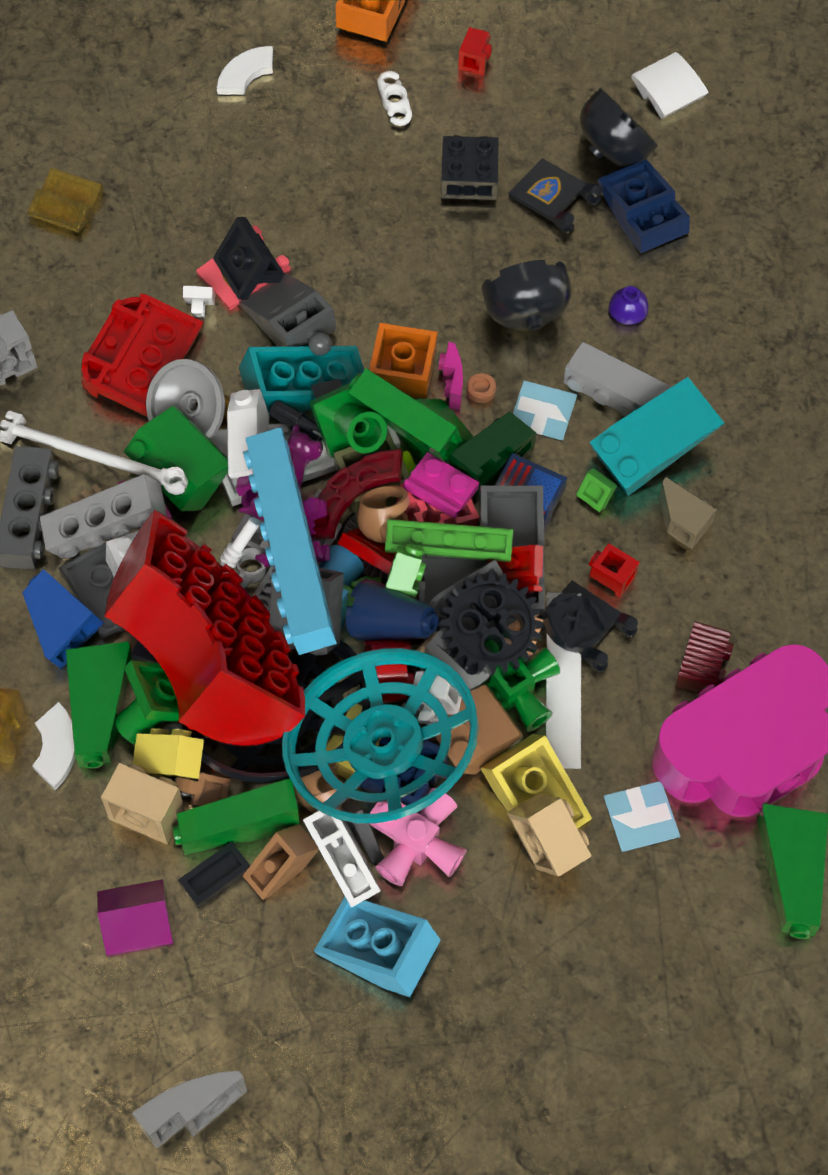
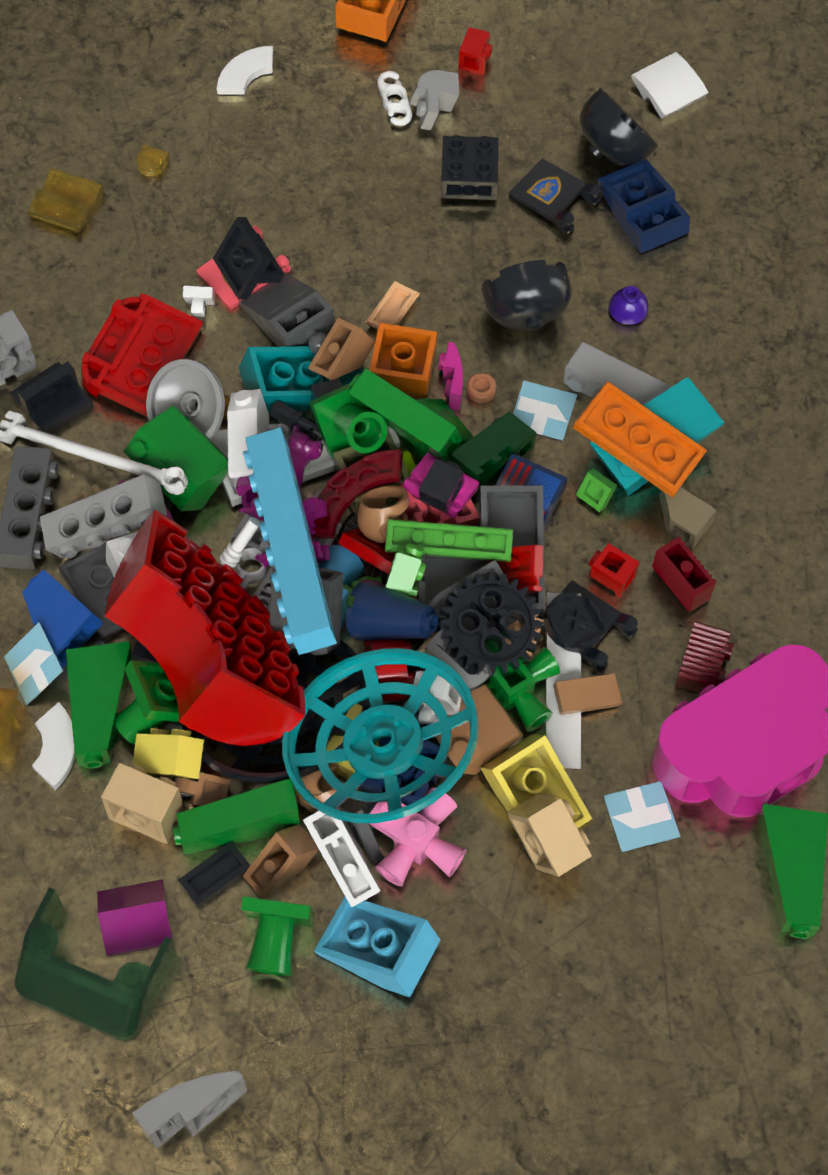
none -> medium azure sticker [4,622,63,706]
none -> black bracket [10,361,94,434]
none -> clear green windscreen [14,887,177,1041]
none -> clear yellow tile [136,144,170,176]
none -> green plant [241,896,315,976]
none -> medium nougat slope [308,318,375,380]
none -> light nougat tile [365,281,419,330]
none -> light grey brick [409,70,459,130]
none -> black brick [419,459,465,514]
none -> medium nougat tile [553,673,622,715]
none -> orange tile [573,381,707,498]
none -> dark red brick [652,537,716,612]

